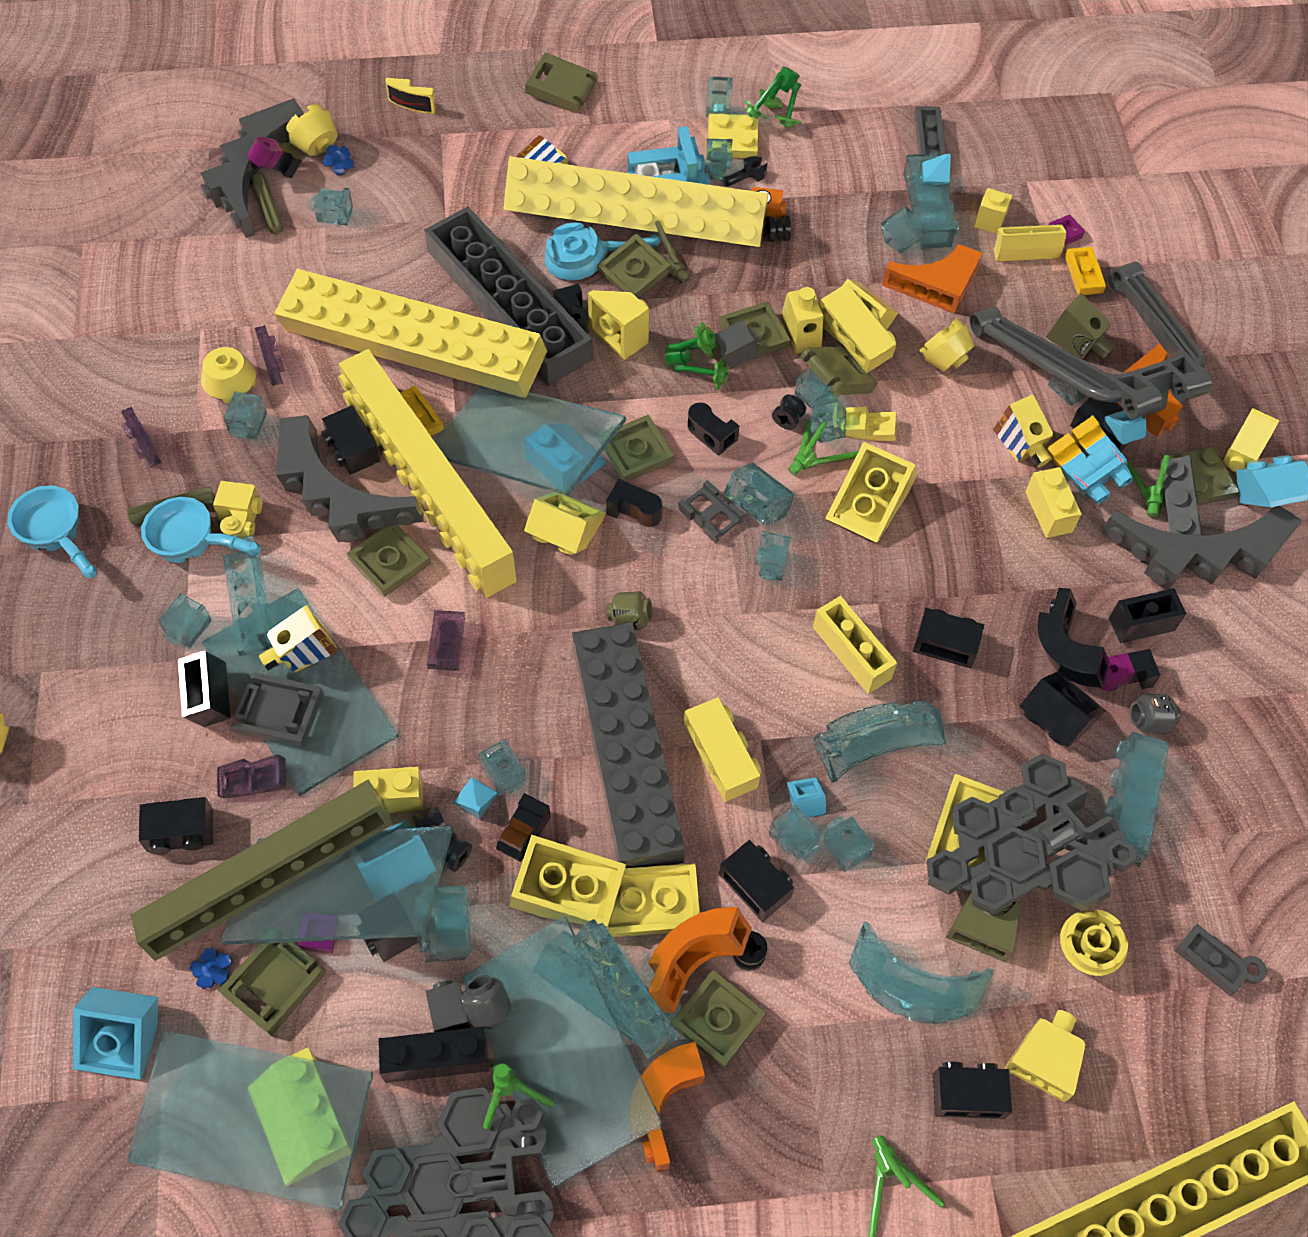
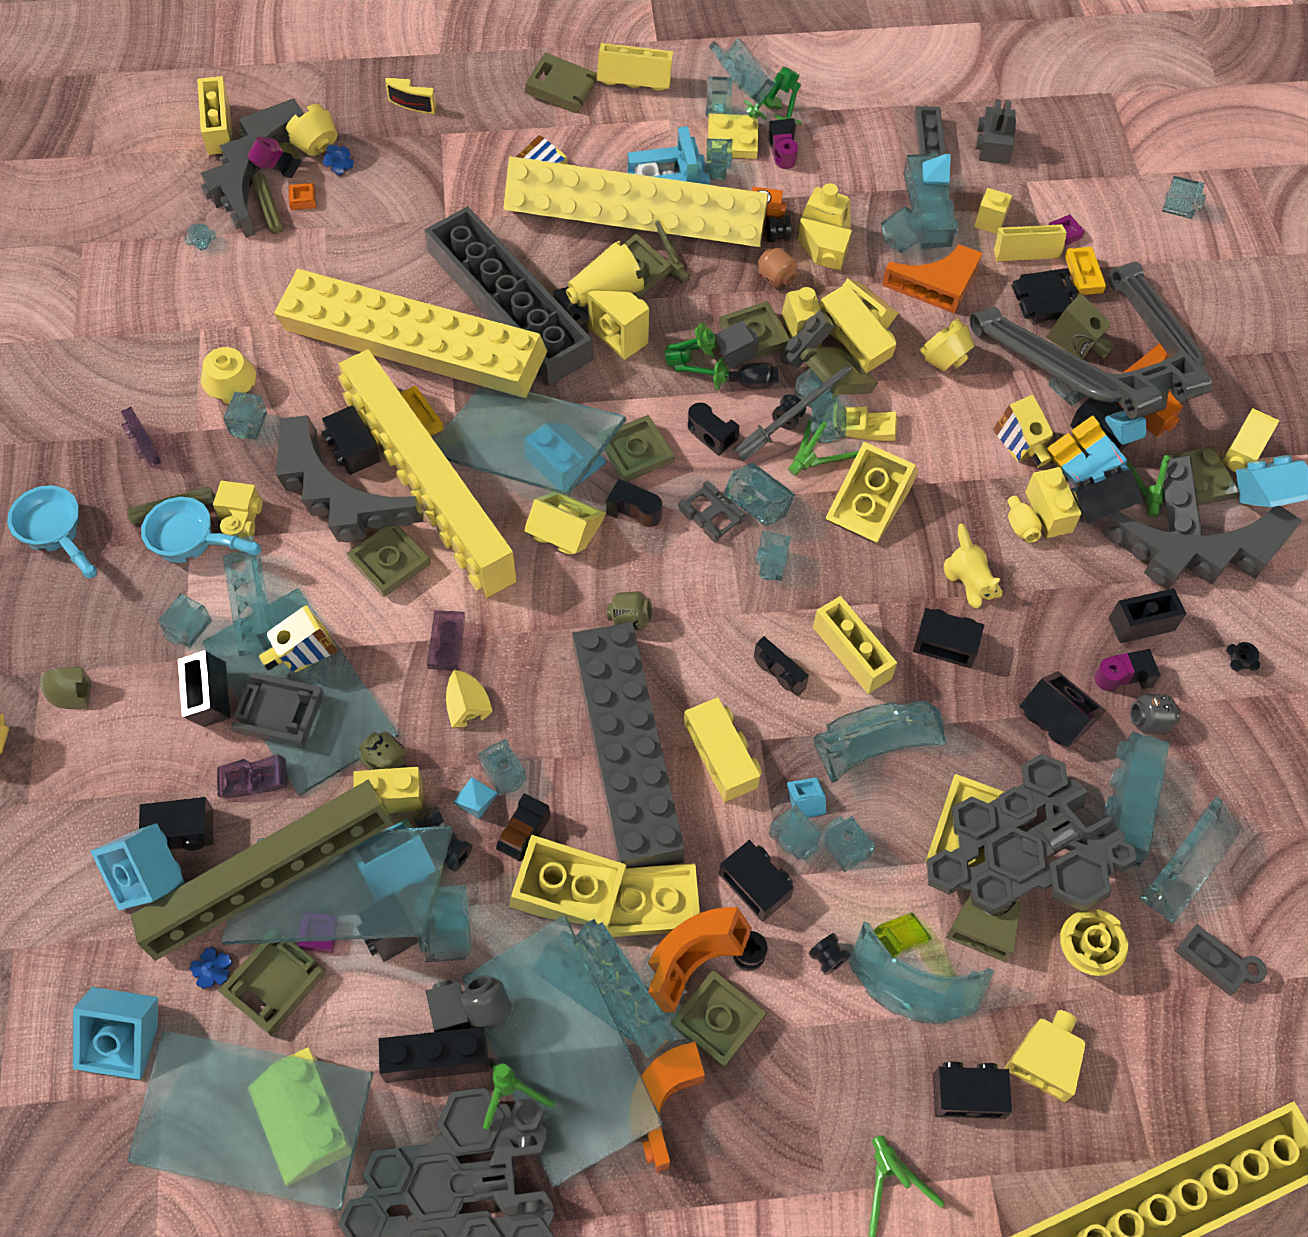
clear purple plate [255,325,285,386] -> none
clear light blue brick [311,188,353,226] -> none
medium azure piece [545,222,661,281] -> none
black bar [723,156,768,187] -> none
black arch [1037,588,1110,689] -> none
none -> olive brick [40,667,91,709]
none -> medium azure slope [90,823,185,910]
none -> clear light blue plate [184,223,216,250]
none -> light yellow brick [197,76,233,155]
none -> orange tile [288,183,316,210]
none -> olive head [359,731,407,770]
none -> light yellow brick [446,670,493,728]
none -> light yellow cone [566,241,644,307]
none -> light yellow brick [597,43,673,91]
none -> clear light blue fence [709,38,775,103]
none -> black plant [729,362,778,389]
none -> dark grey piece [733,366,852,462]
none -> black plate [754,636,809,696]
none -> nougat head [758,248,797,288]
none -> magenta leg [768,118,798,169]
none -> dark grey hinge [780,309,835,368]
none -> light yellow torso [797,183,851,232]
none -> light yellow slope [798,218,852,270]
none -> black wheel [808,933,851,975]
none -> clear neon green tile [873,912,932,959]
none -> light yellow animal [944,523,1003,609]
none -> dark grey brick [975,99,1016,164]
none -> light yellow plant [1007,496,1042,543]
none -> black plate [1011,268,1079,322]
none -> black piece [1070,465,1143,524]
none -> clear light blue windscreen [1139,795,1240,923]
none -> clear light blue brick [1162,176,1206,219]
none -> black plate [1226,642,1260,672]

